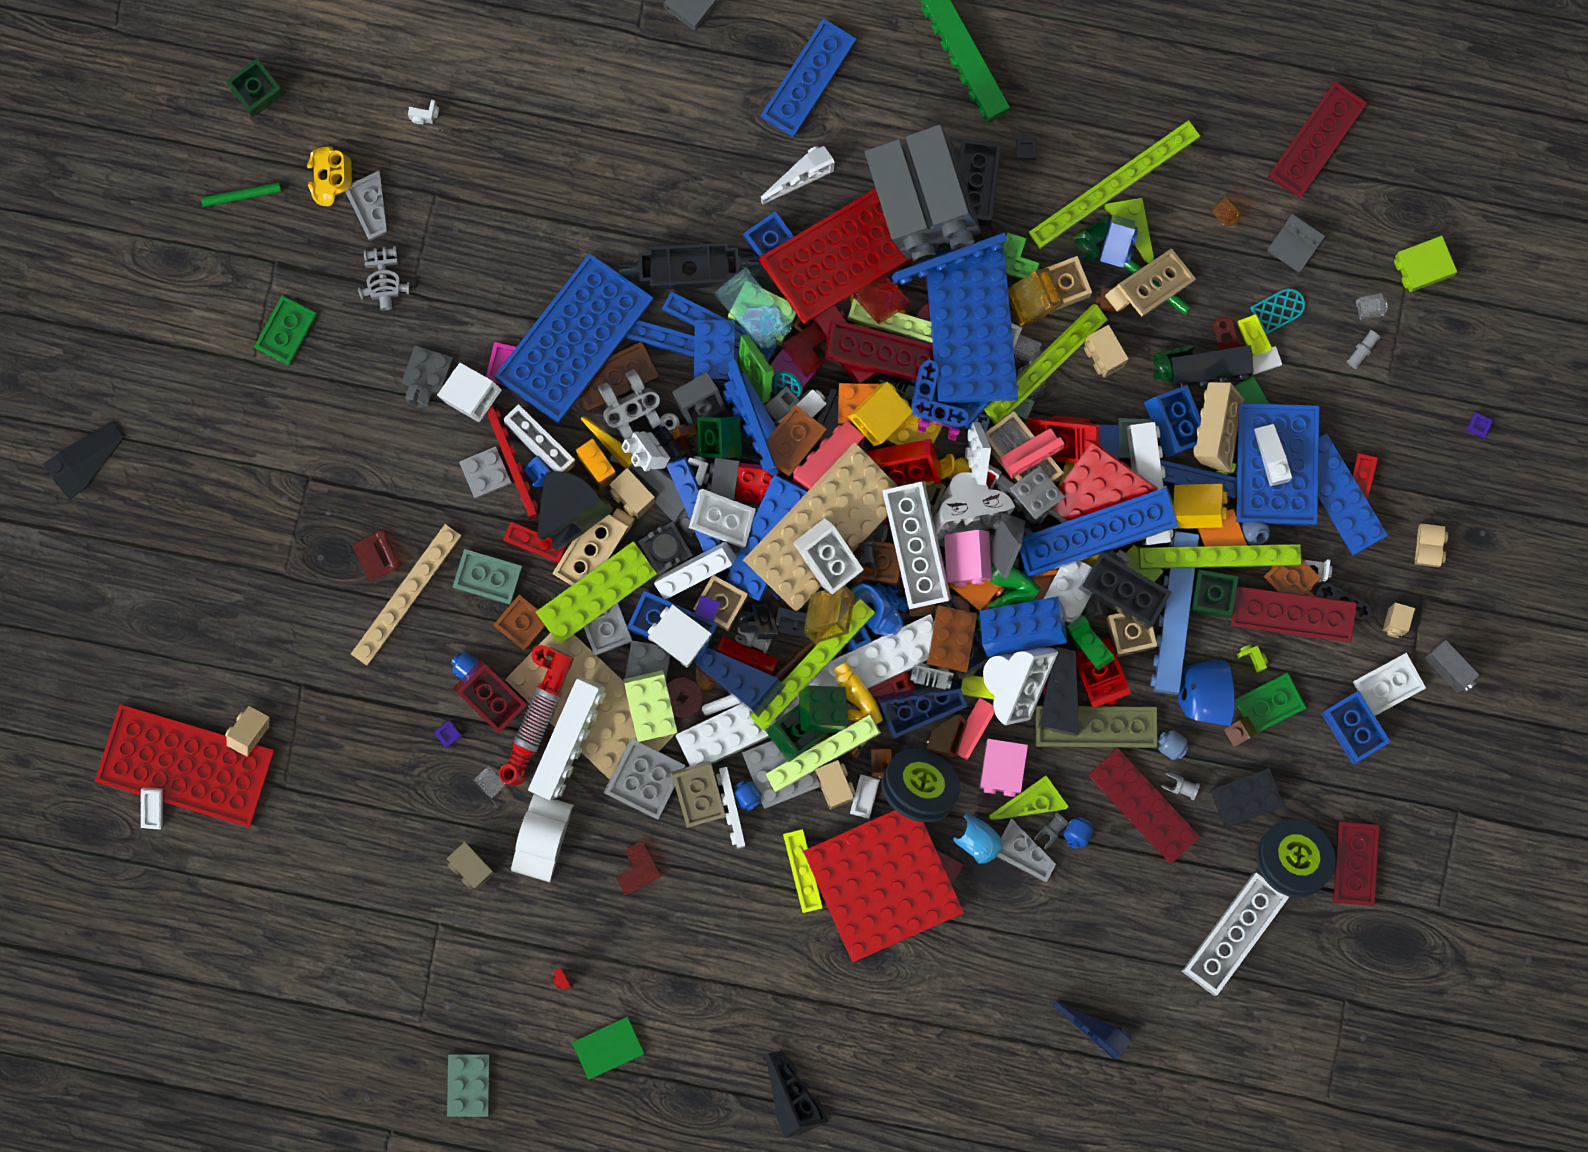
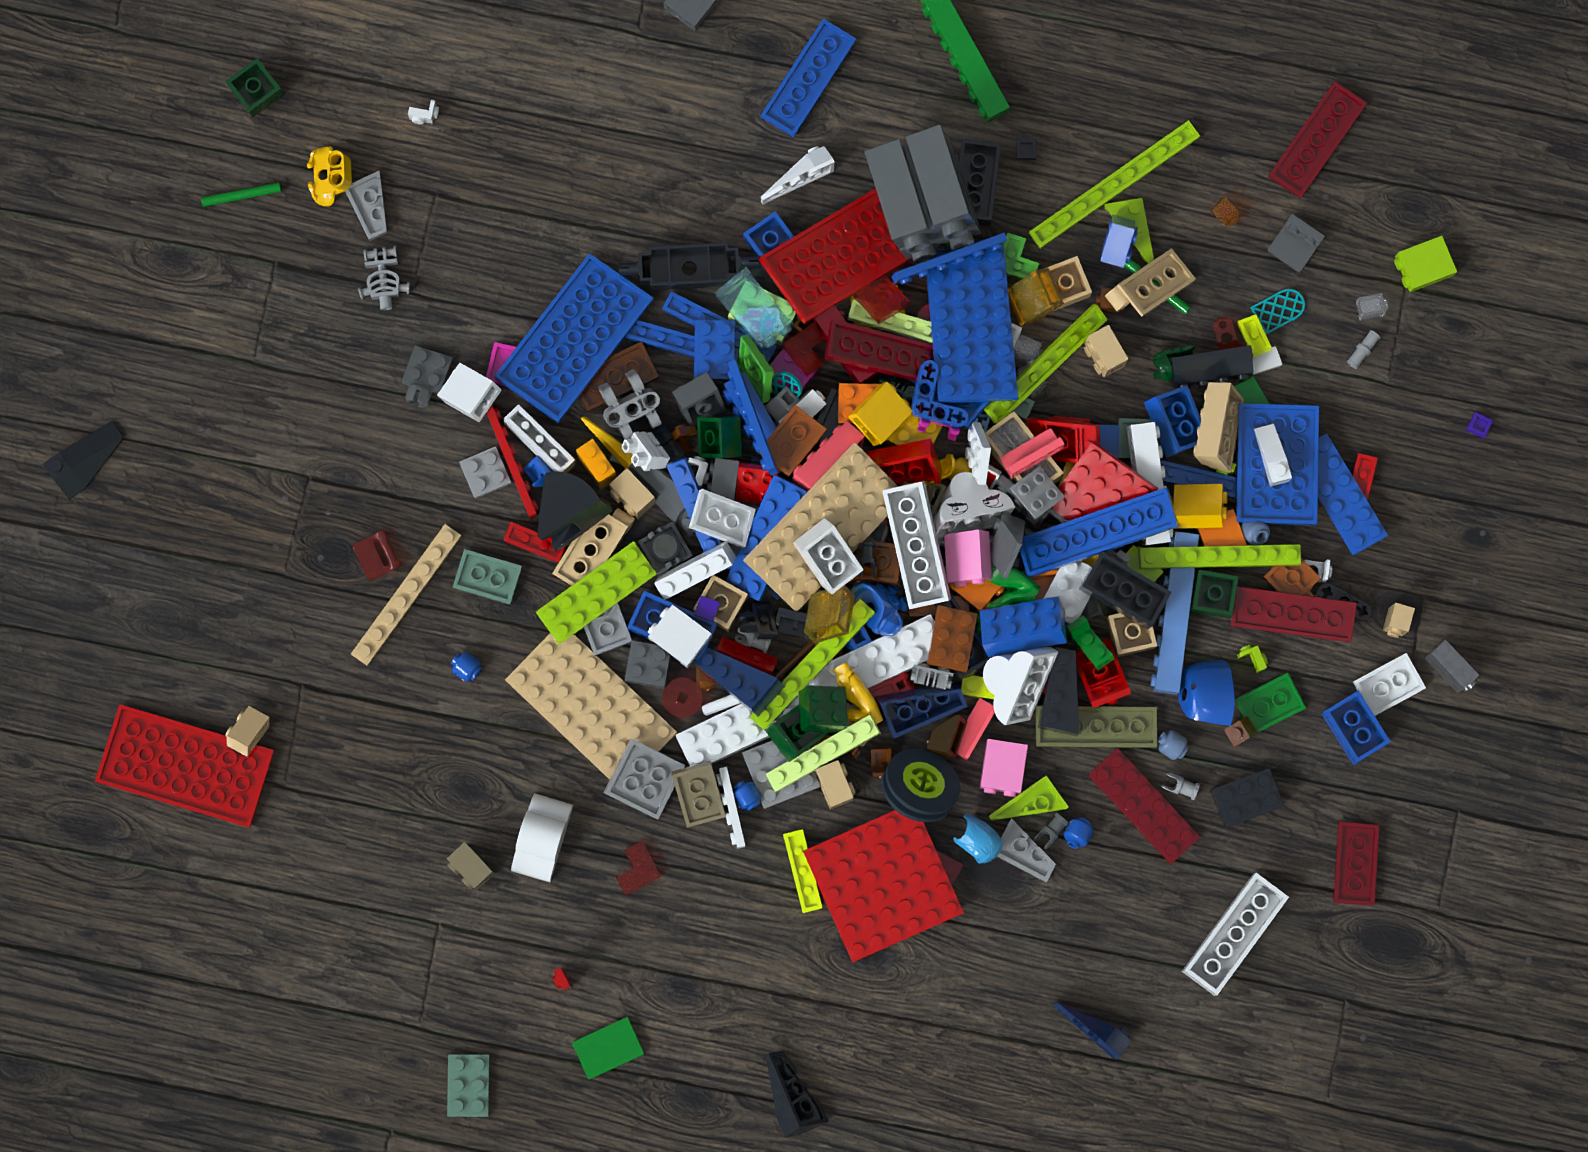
white tile [141,787,163,829] -> none
green tile [254,295,318,366] -> none
dark purple tile [434,720,462,749] -> none
dark red brick [453,660,527,734] -> none
clear panel [474,766,506,798] -> none
dark orange plate [493,595,545,651] -> none
red piece [499,645,574,786] -> none
white brick [528,677,606,800] -> none
yellowish green brick [623,670,677,742] -> none
white plate [660,413,679,433] -> none
white tile [850,774,880,819] -> none
dark green hair [1072,216,1109,262] -> none
black wheel [1256,819,1336,898] -> none
tan brick [1415,524,1448,568] -> none

